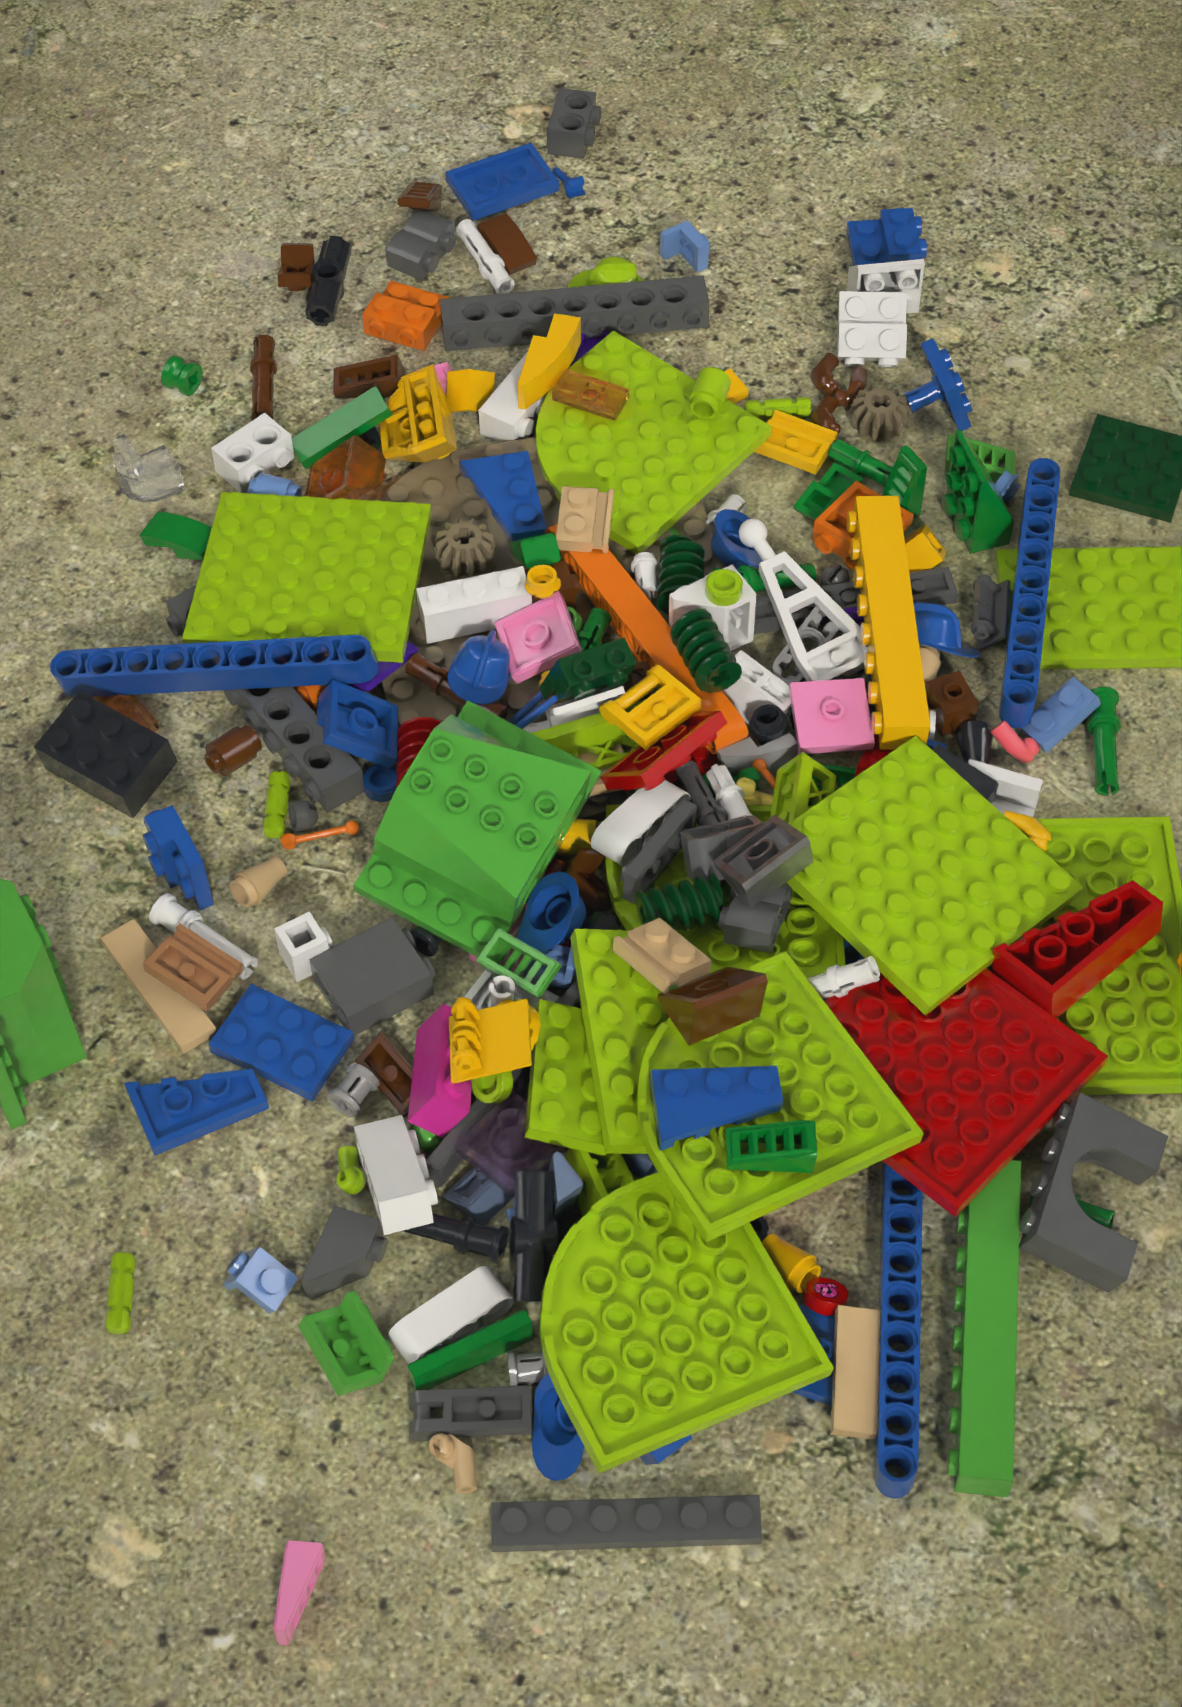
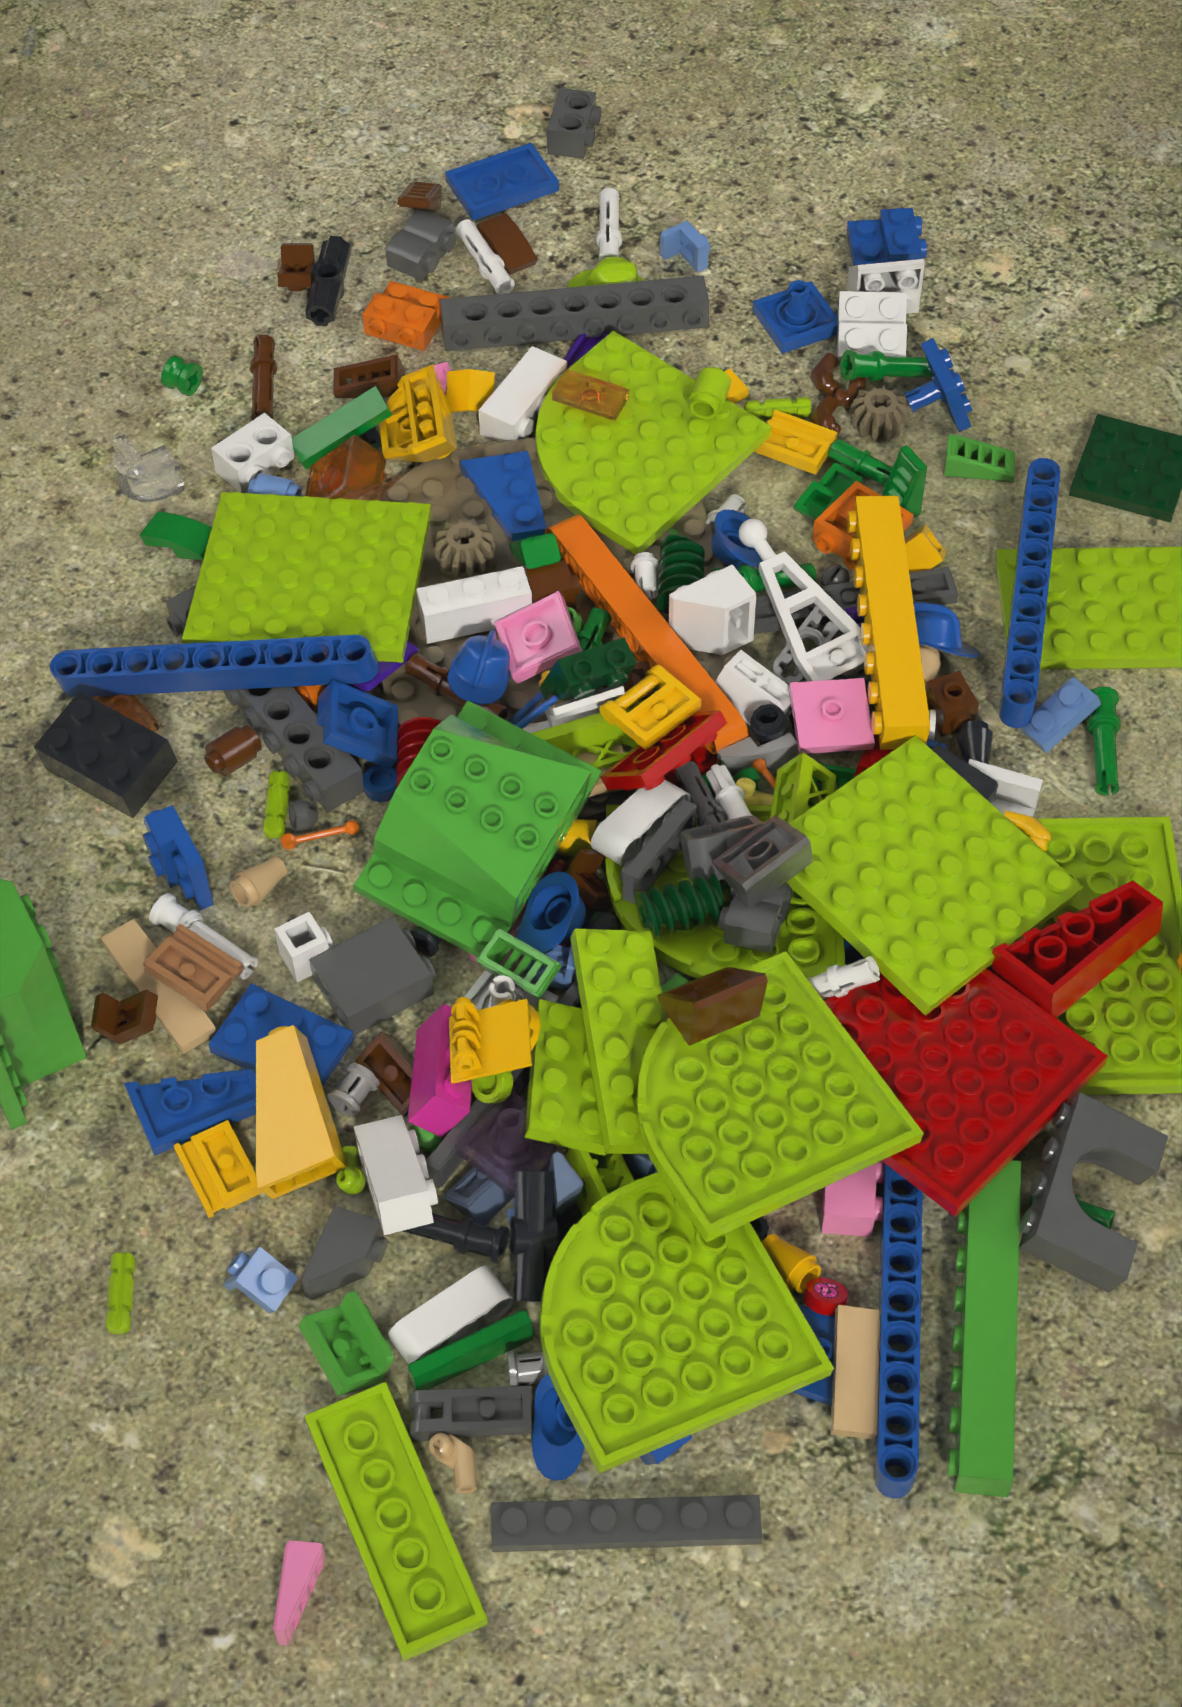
yellow slope [517,313,581,409] -> none
yellow plate [525,565,561,599] -> none
blue hand [553,167,585,198] -> none
tan plate [556,486,614,553] -> none
tan plate [613,918,711,994] -> none
blue wing [650,1066,783,1151] -> none
dark green piece [670,609,742,693] -> none
lime tile [705,569,743,606] -> none
green slope [725,1120,817,1173] -> none
green slope [942,430,1014,554] -> none
dark grey hinge [971,574,1010,651] -> none
coral arm [990,720,1039,763] -> none
medium blue plate [995,470,1021,502] -> none
none -> reddish brown bracket [91,989,158,1045]
none -> yellow plate [173,1120,263,1218]
none -> yellow slope [256,1025,348,1199]
none -> lime plate [304,1382,488,1662]
none -> white pin [596,188,622,262]
none -> blue plate [752,280,838,354]
none -> bright pink brick [821,1161,884,1237]
none -> green pin [840,350,932,381]

